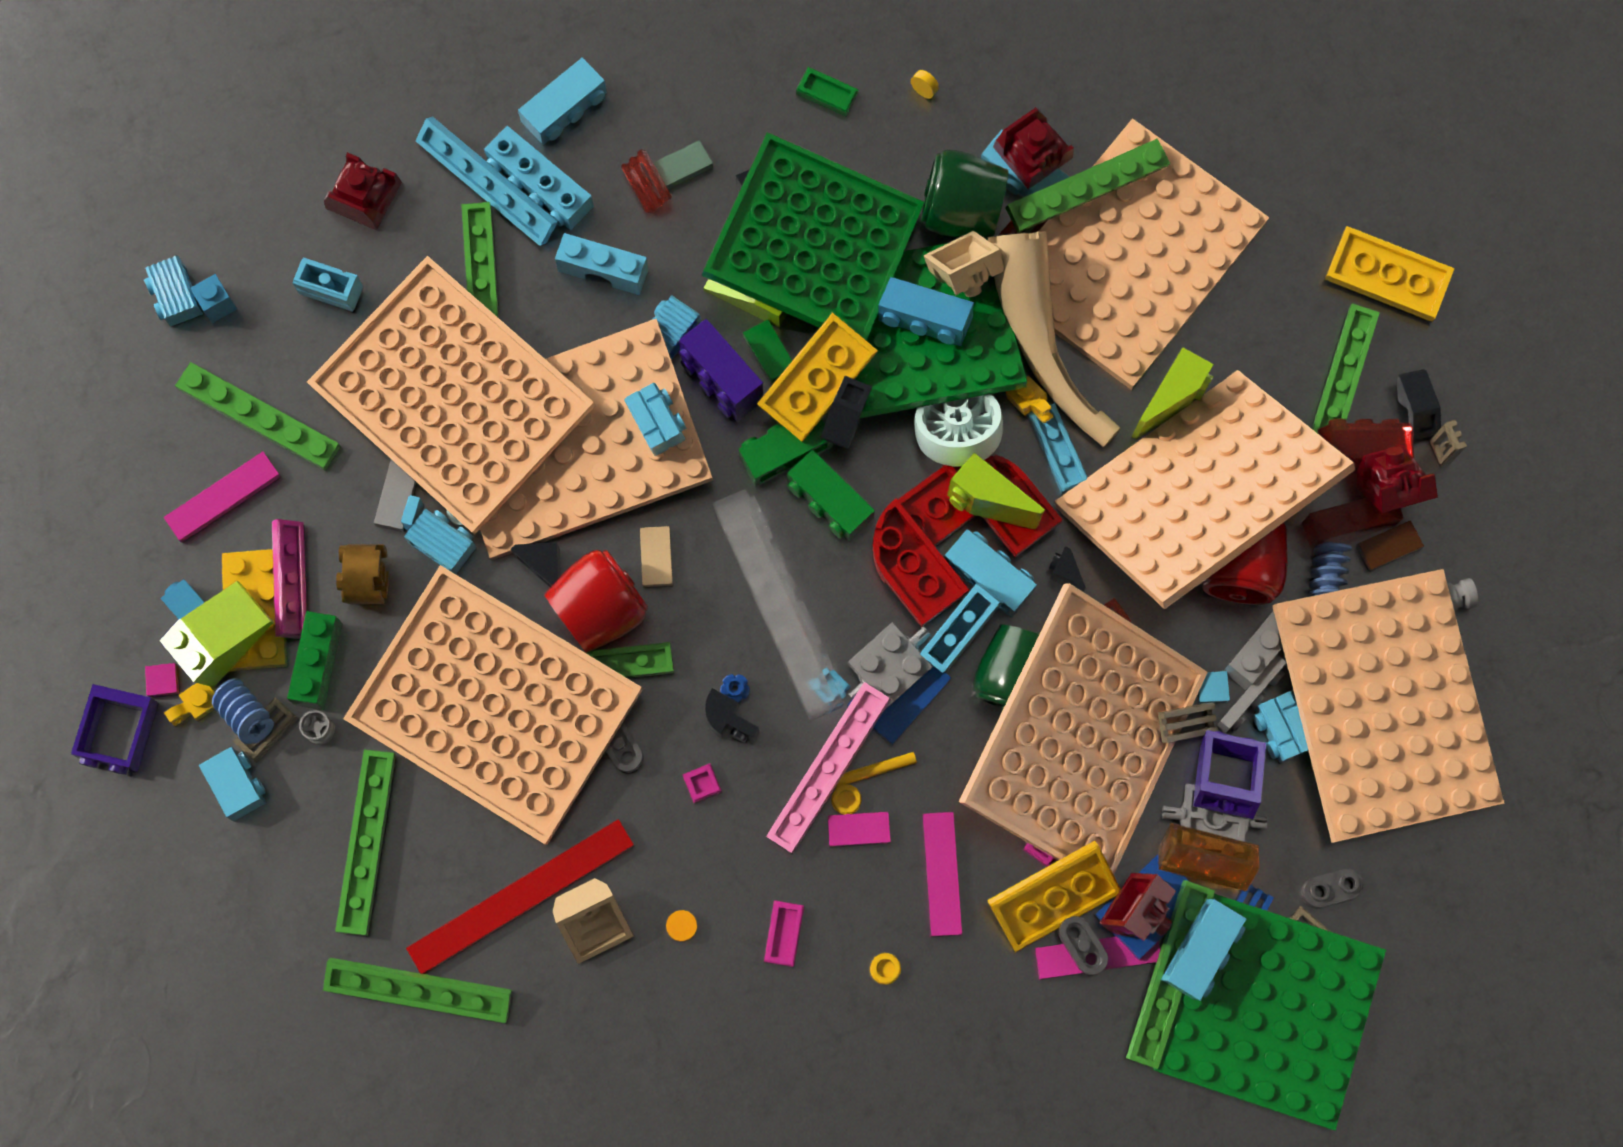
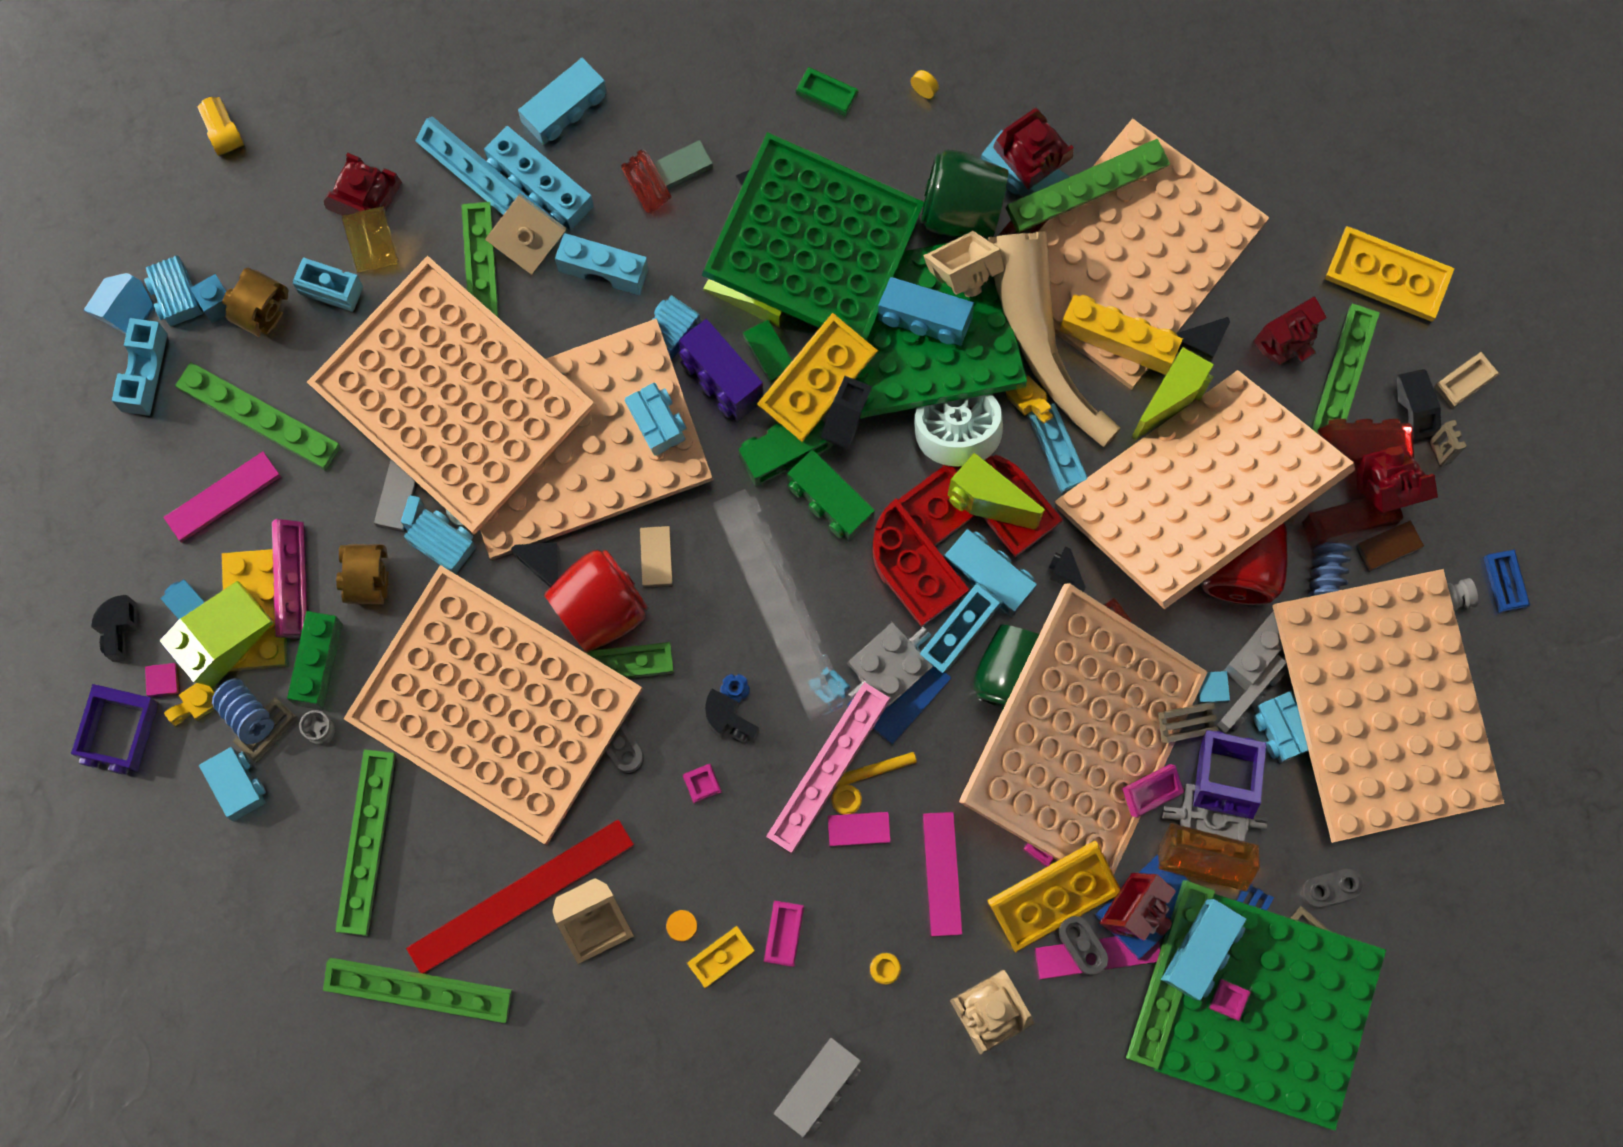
none -> dark azure slope [84,273,154,334]
none -> black brick [91,595,136,662]
none -> medium azure arch [111,318,168,416]
none -> yellow piece [197,97,244,156]
none -> pearl gold brick [222,267,289,337]
none -> clear yellow plate [342,206,398,273]
none -> tan plate [485,193,567,275]
none -> yellow plate [687,926,755,989]
none -> light grey brick [773,1038,862,1137]
none -> tan brick [950,970,1034,1055]
none -> yellow brick [1059,294,1183,375]
none -> dark pink tile [1122,764,1184,817]
none -> black slope [1176,317,1230,363]
none -> dark pink tile [1209,979,1251,1021]
none -> dark red brick [1253,296,1327,365]
none -> tan tile [1434,352,1500,409]
none -> blue tile [1483,549,1530,613]

